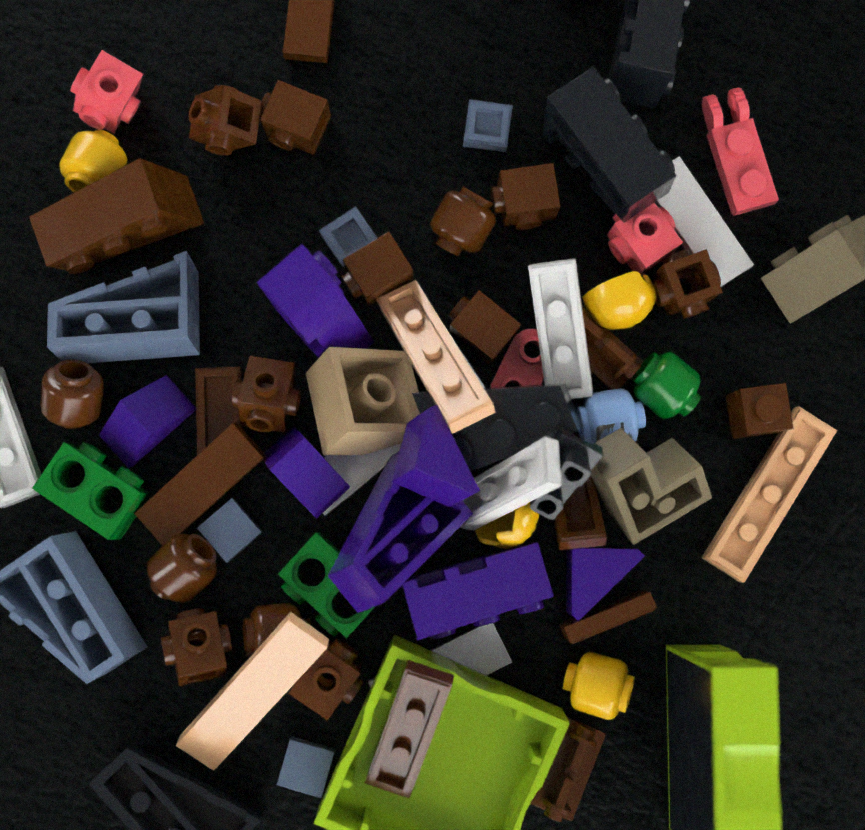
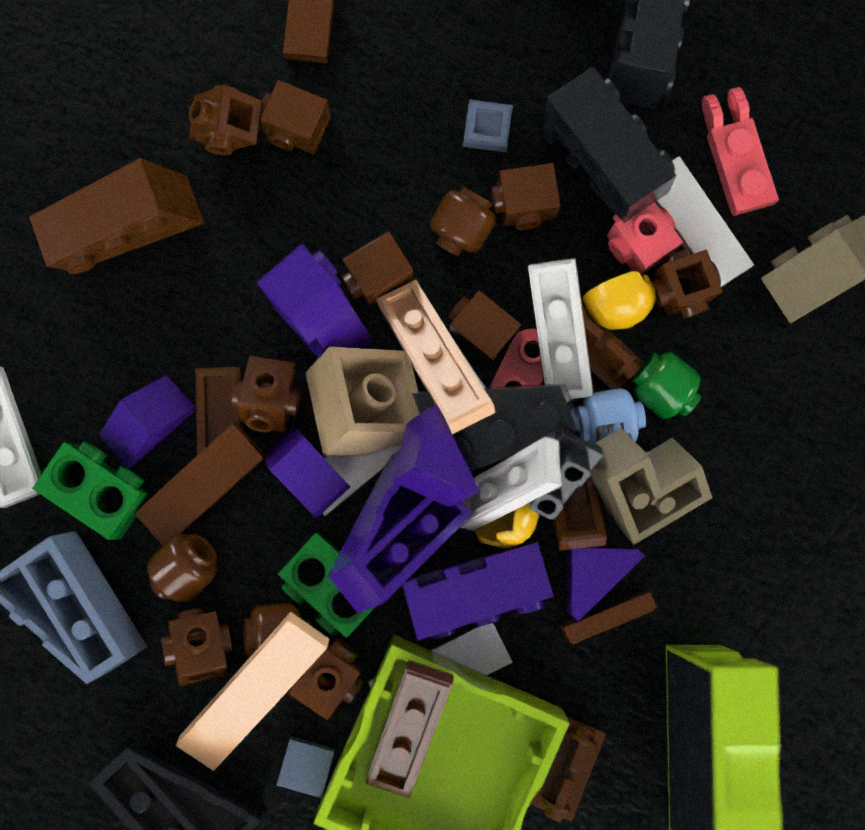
reddish brown head [40,359,104,429] -> none
sand blue wedge [47,251,200,363] -> none
yellow head [60,130,127,192] -> none
coral brick [70,50,143,133] -> none
sand blue tile [197,498,263,563] -> none
sand blue tile [319,207,377,270] -> none
yellow head [563,652,635,720] -> none
light nougat tile [701,406,837,583] -> none
reddish brown brick [725,383,793,439] -> none

